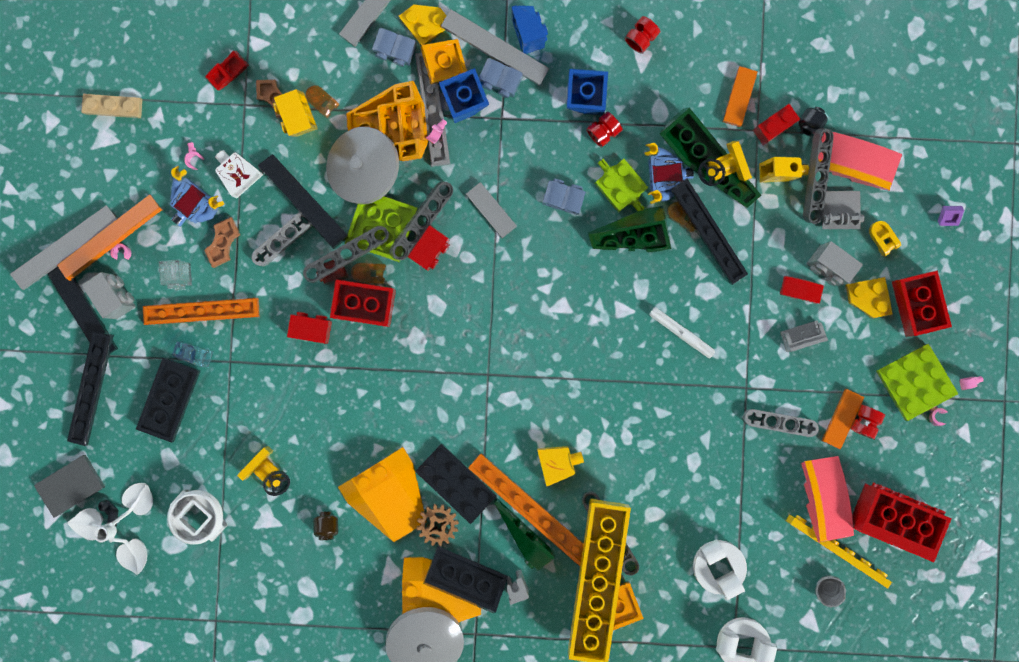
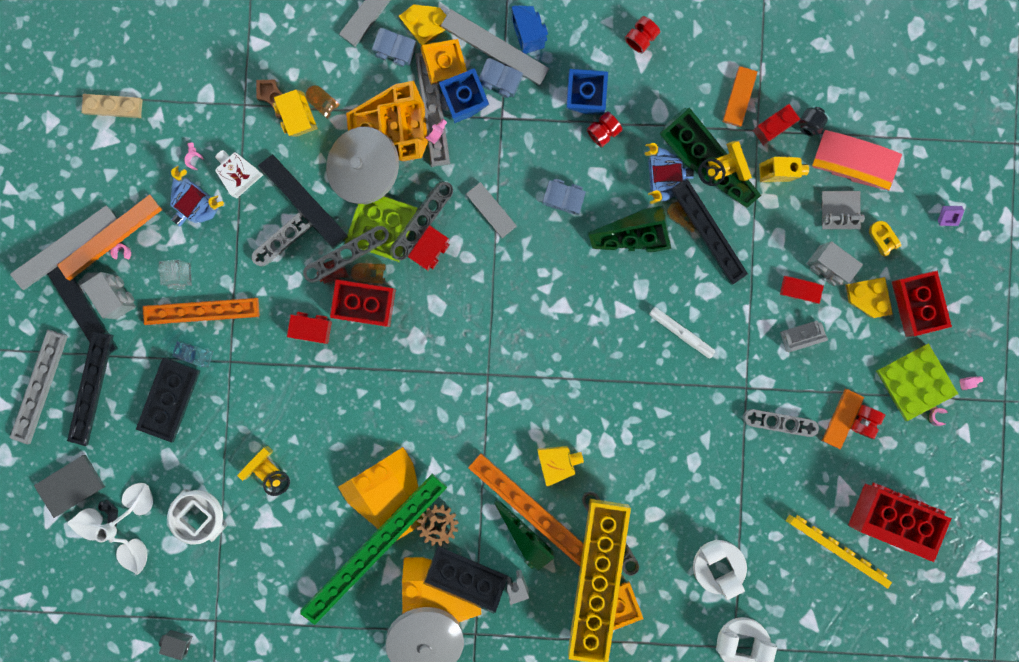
nougat tile [204,217,240,268] -> none
red slope [205,50,249,91] -> none
dark brown head [313,512,339,541] -> none
black plate [415,443,497,524] -> none
lime plate [594,158,649,213] -> none
coral slope [801,456,854,543] -> none
dark grey beam [803,128,834,224] -> none
light grey hair [815,575,846,608] -> none
none -> light grey tile [10,330,68,444]
none -> dark grey brick [159,630,193,660]
none -> green plate [300,473,447,625]

